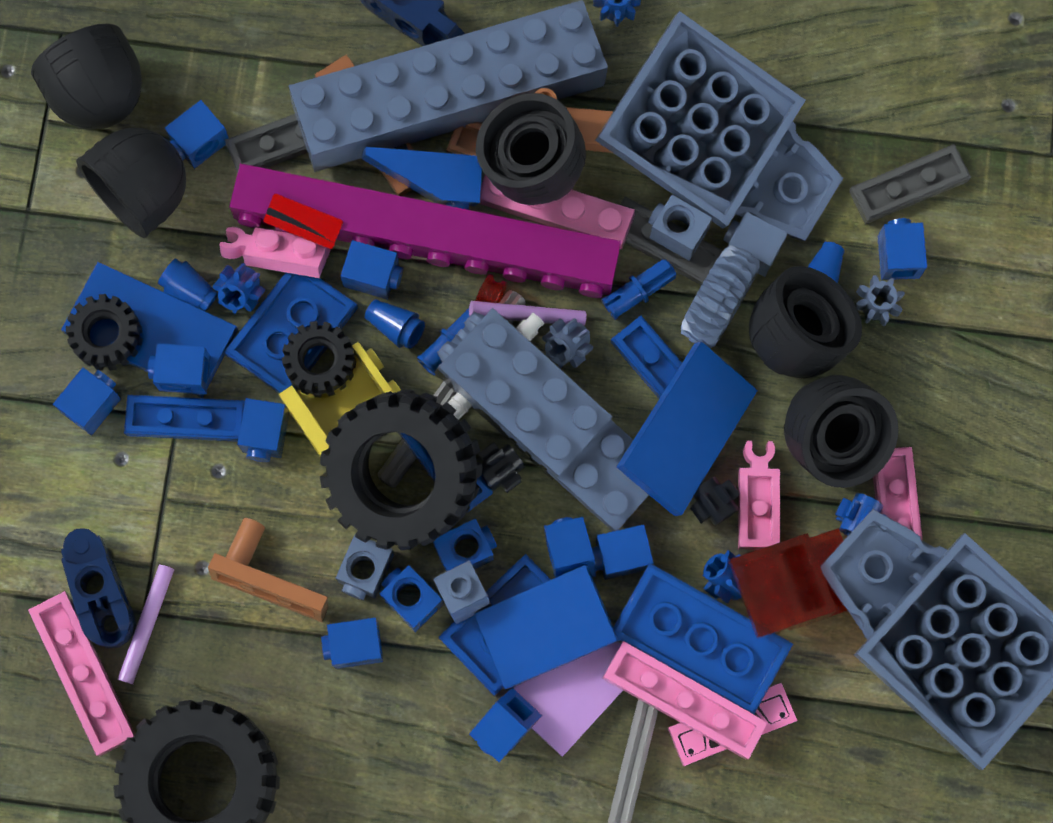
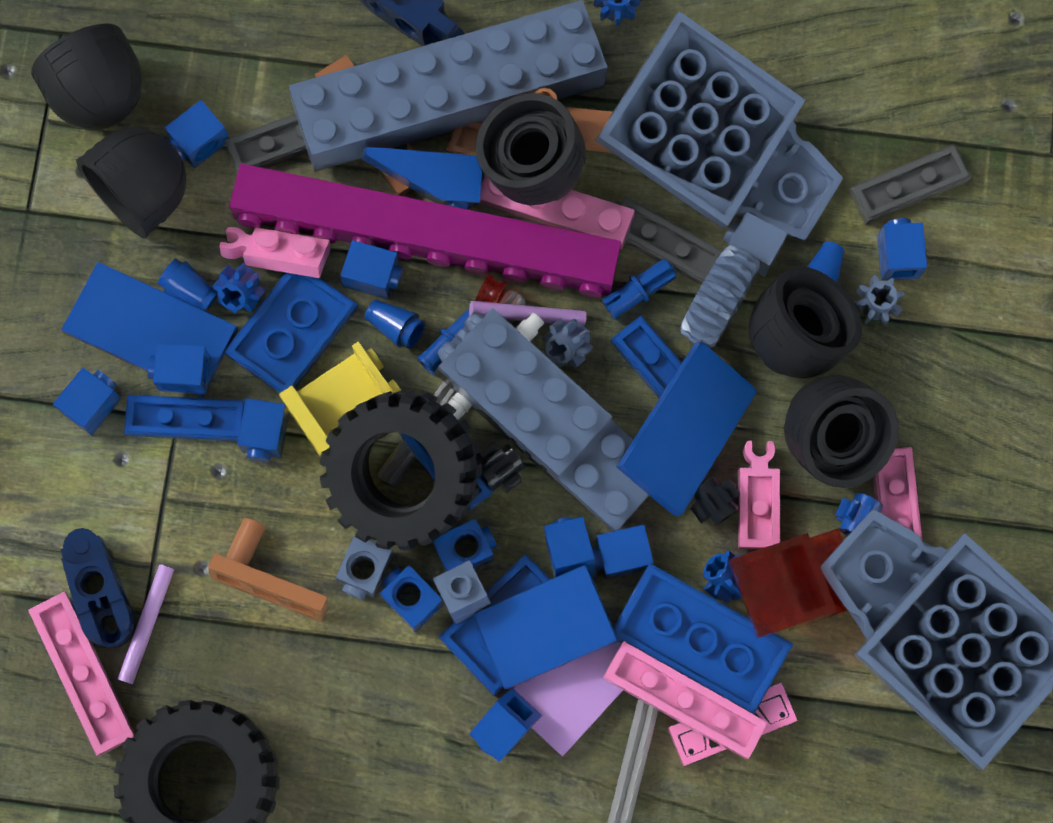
black tyre [65,294,143,371] -> none
red sticker [264,194,343,249] -> none
black tyre [282,321,356,398] -> none
blue brick [321,617,384,669] -> none
sand blue brick [648,195,712,261] -> none

